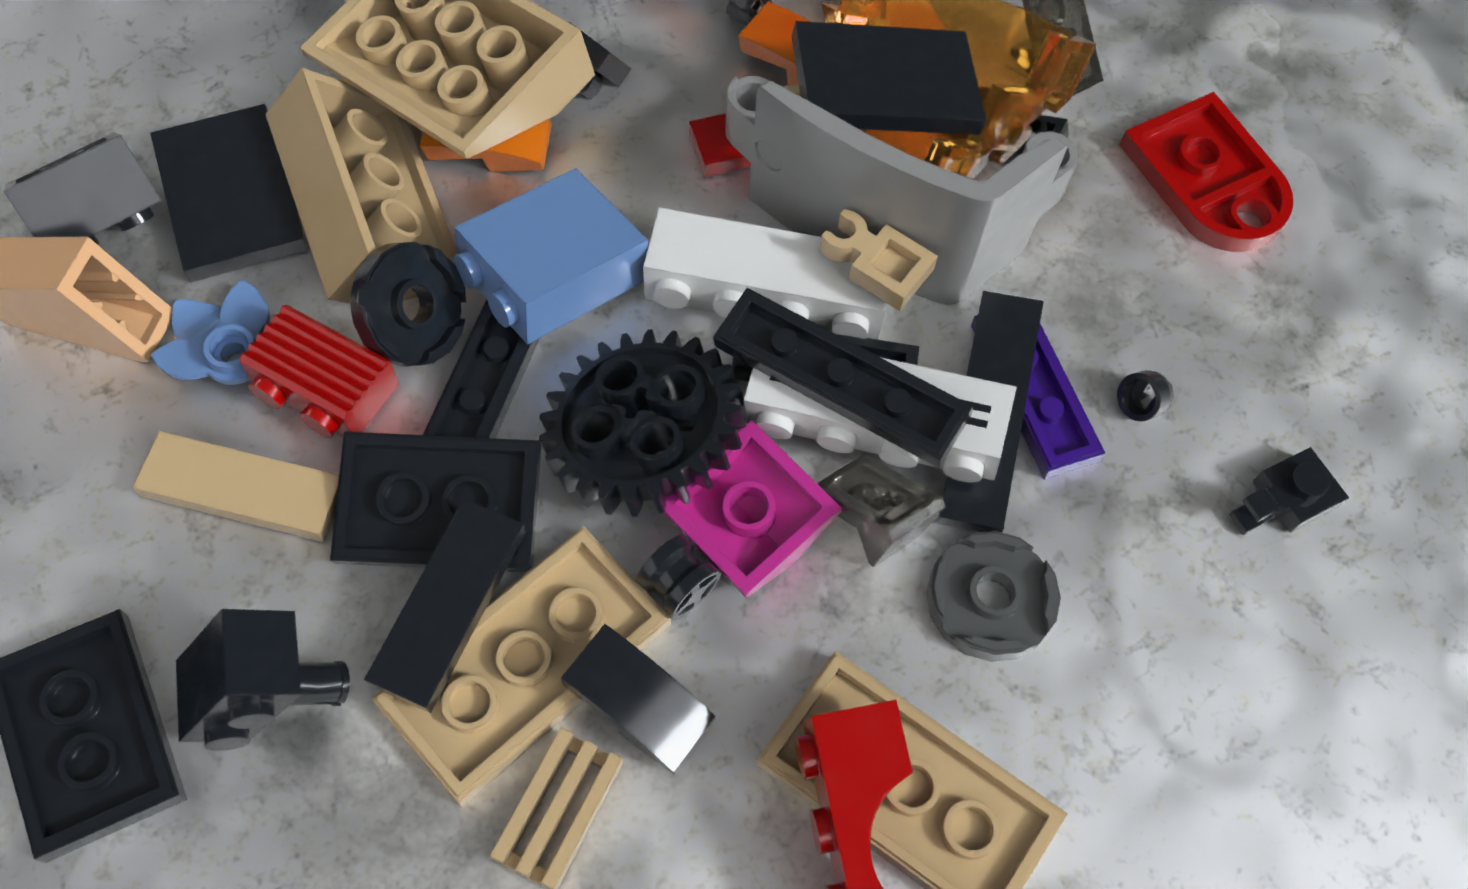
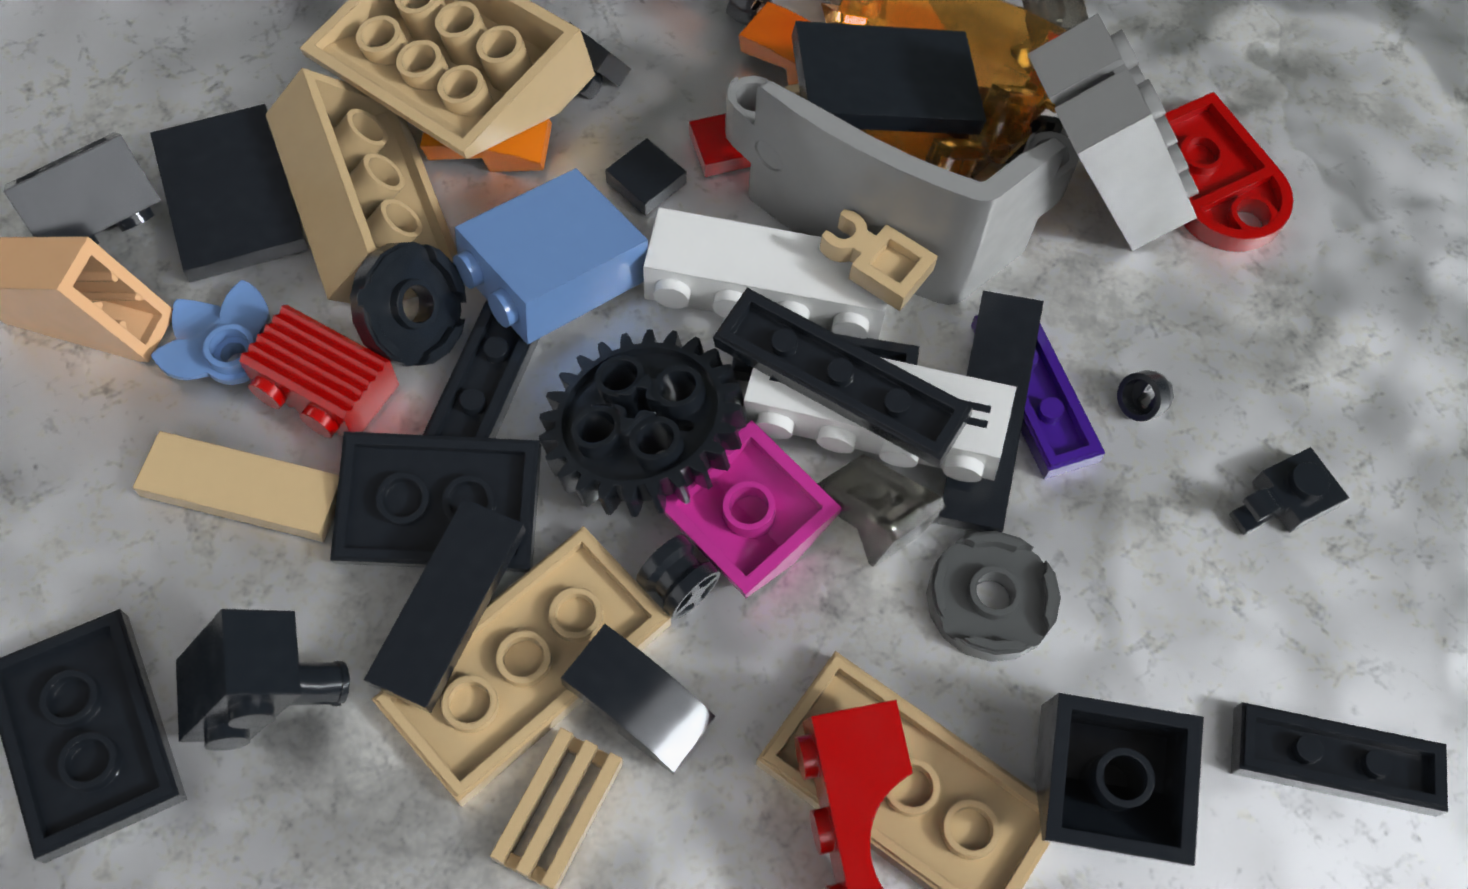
none -> black tile [605,138,687,216]
none -> light grey piece [1027,13,1199,251]
none -> black slope [1035,693,1204,866]
none -> black tile [1231,702,1448,817]

